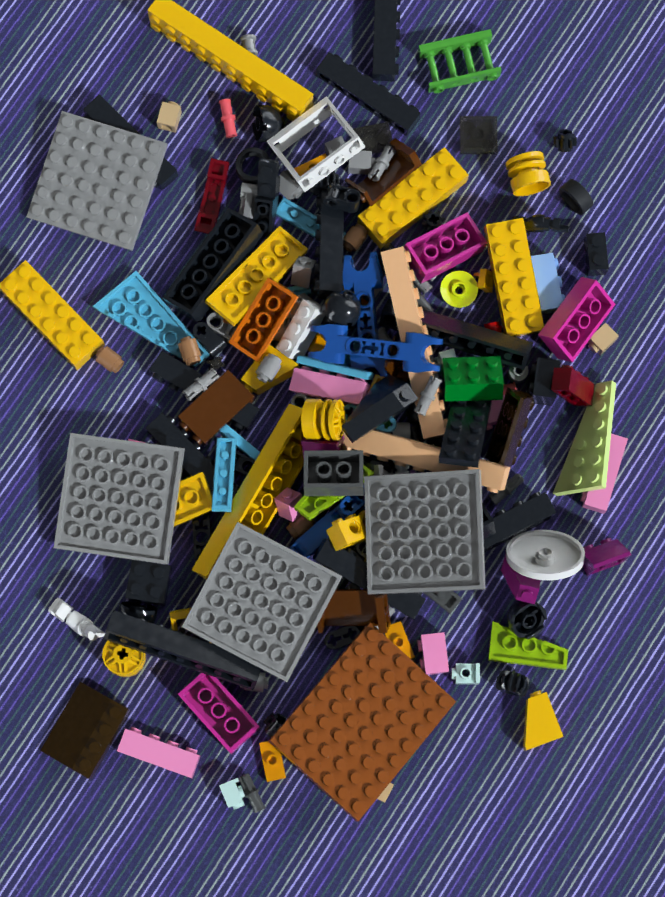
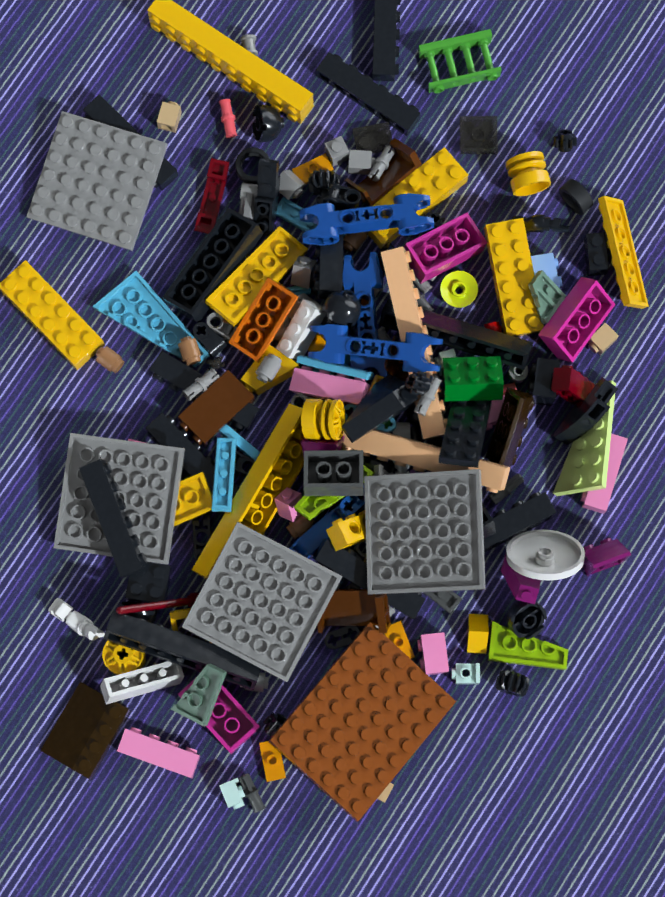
white window [267,96,365,192] -> none
yellow tile [473,269,494,293] -> none
yellow slope [523,690,563,751] -> none
none -> black brick [79,459,147,577]
none -> white brick [100,661,184,704]
none -> dark red piece [116,592,200,614]
none -> sand green wing [171,663,227,727]
none -> blue piece [299,193,434,246]
none -> black gear [406,371,430,396]
none -> yellow slope [467,614,489,654]
none -> sand green wing [528,270,566,324]
none -> black slope [552,377,618,445]
none -> yellow plate [598,196,649,309]

